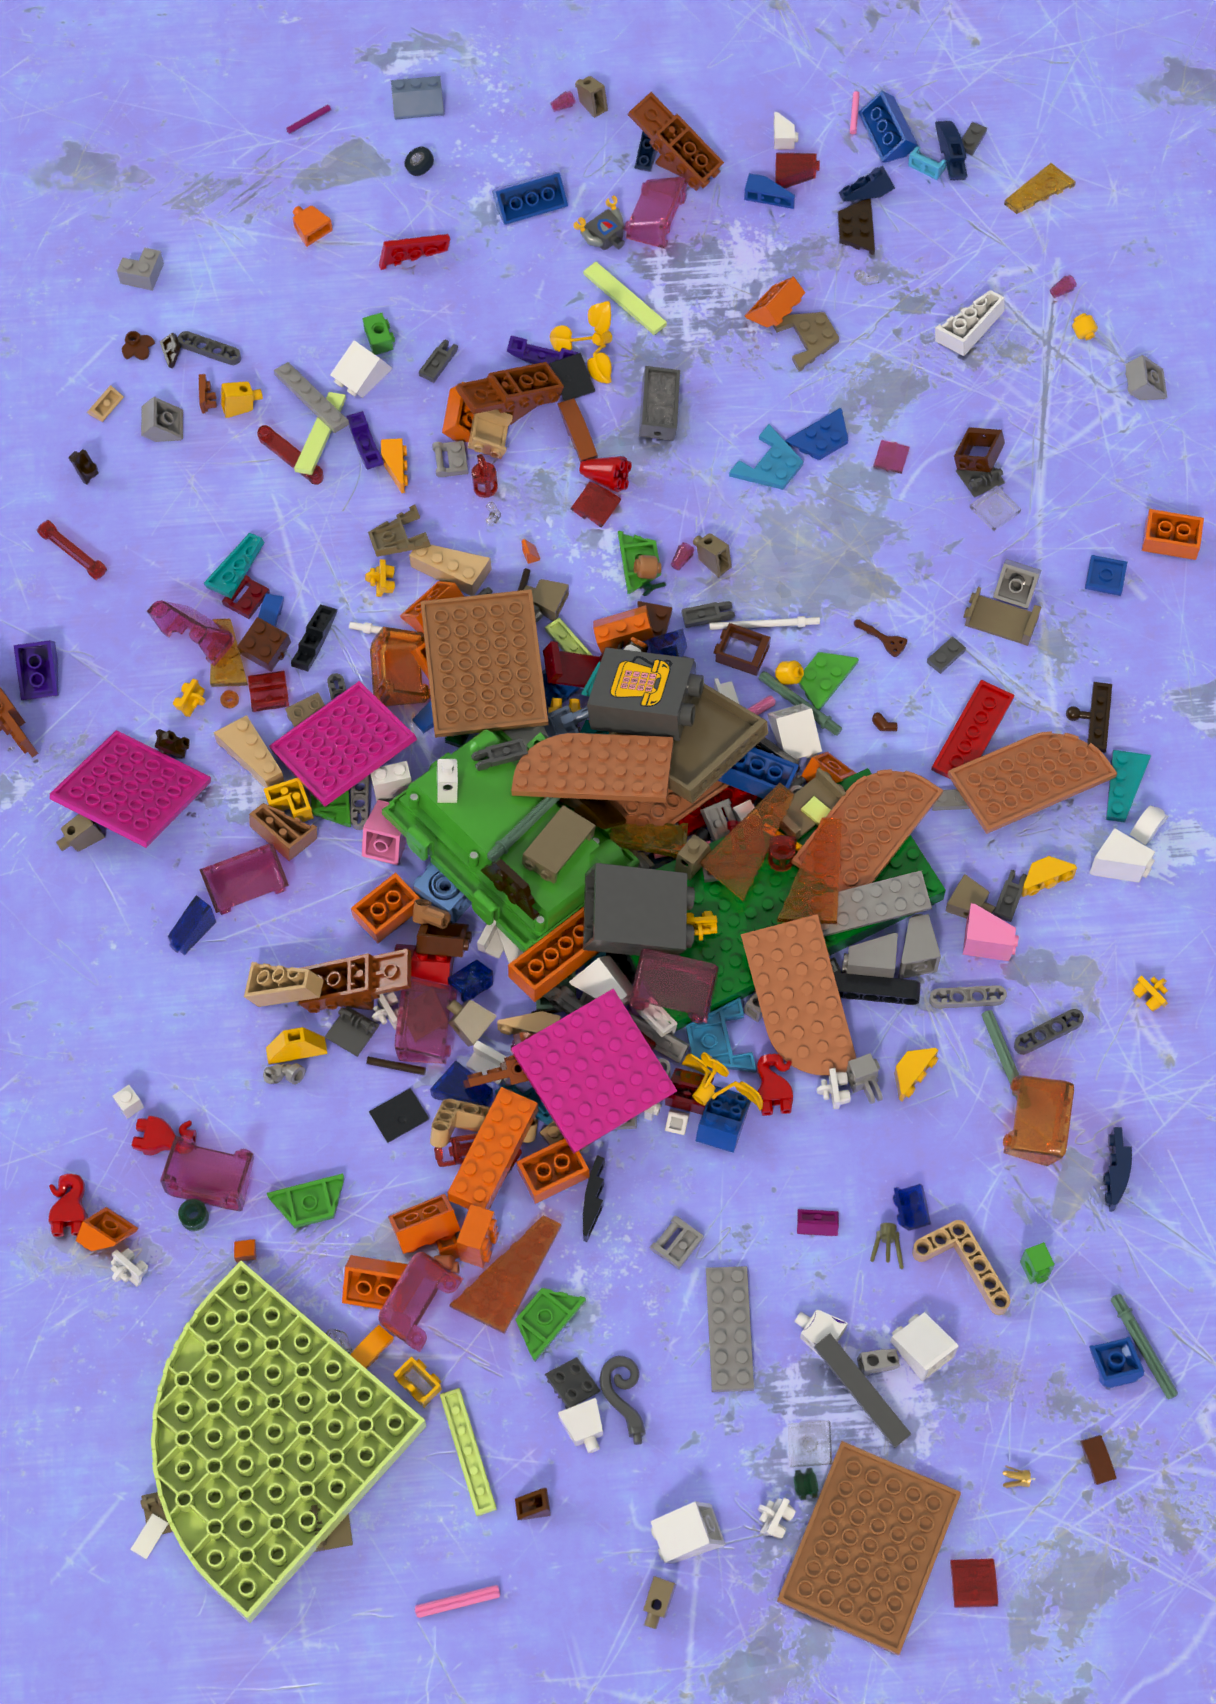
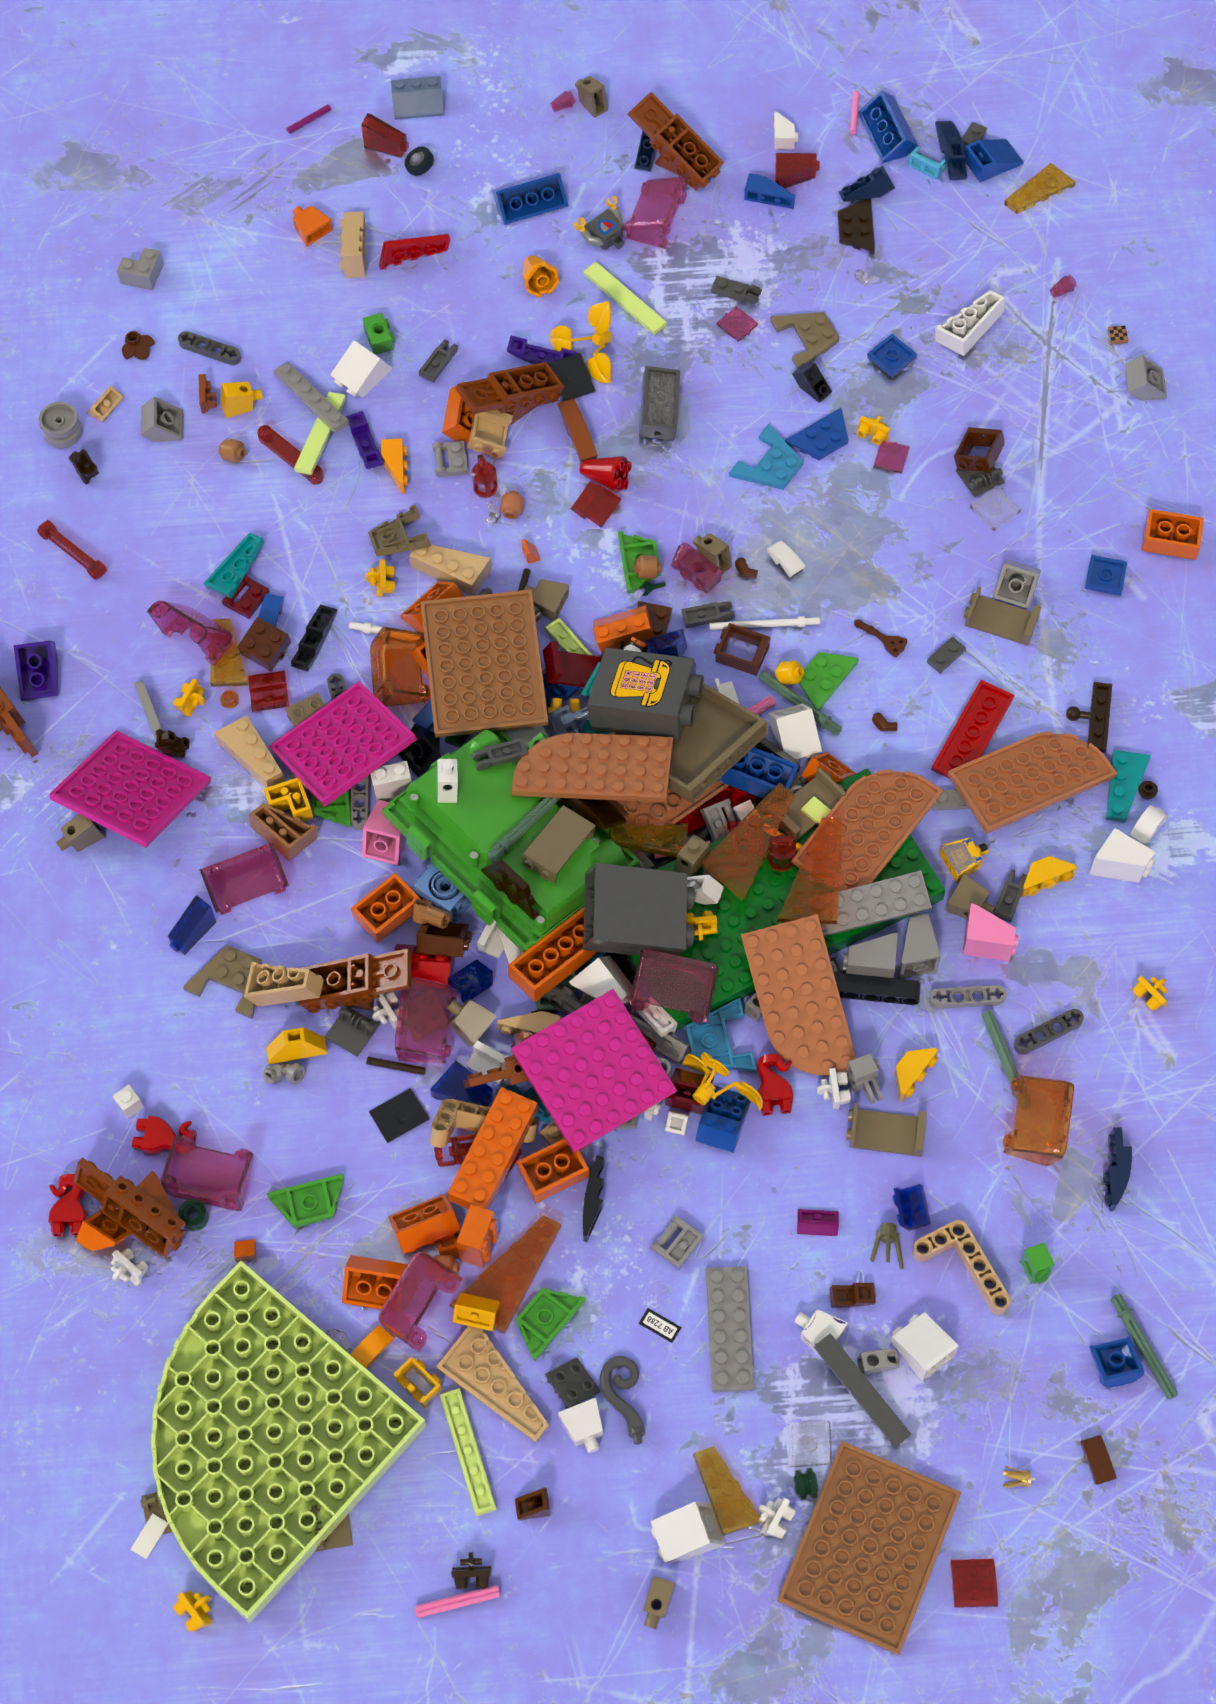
tile [160,332,181,369] -> none
orange slope [744,276,805,327] -> none
yellow head [1072,313,1098,341] -> none
none -> light grey wheel [39,402,82,448]
none -> dark orange wedge [73,1157,186,1259]
none -> light grey beam [134,680,162,740]
none -> yellow hips [173,1591,213,1632]
none -> dark tan wing [183,945,262,1019]
none -> medium nougat head [219,438,246,463]
none -> tan wedge [340,211,365,278]
none -> clear red slope [361,113,409,158]
none -> black slope [398,724,441,777]
none -> tan wing [436,1326,549,1443]
none -> dark brown hips [451,1552,492,1589]
none -> yellow panel [452,1293,500,1331]
none -> nougat head [500,491,525,519]
none -> light orange cone [523,255,560,297]
none -> sticker [638,1308,682,1343]
none -> clear pink brick [680,550,722,594]
none -> white slope [687,875,724,905]
none -> clear yellow wing [693,1447,763,1536]
none -> dark grey hinge [711,276,762,304]
none -> clear pink piece [717,306,758,342]
none -> reddish brown arm [735,557,758,579]
none -> white slope [767,540,806,577]
none -> black slope [792,363,832,402]
none -> reddish brown slope [829,1283,876,1308]
none -> dark tan panel [846,1103,927,1157]
none -> yellow hips [857,415,890,446]
none -> blue plate [867,334,917,378]
none -> yellow torso [939,838,989,883]
none -> blue slope [965,139,1024,182]
none -> medium nougat tile [1107,325,1128,345]
none -> dark brown plate [1138,781,1158,799]

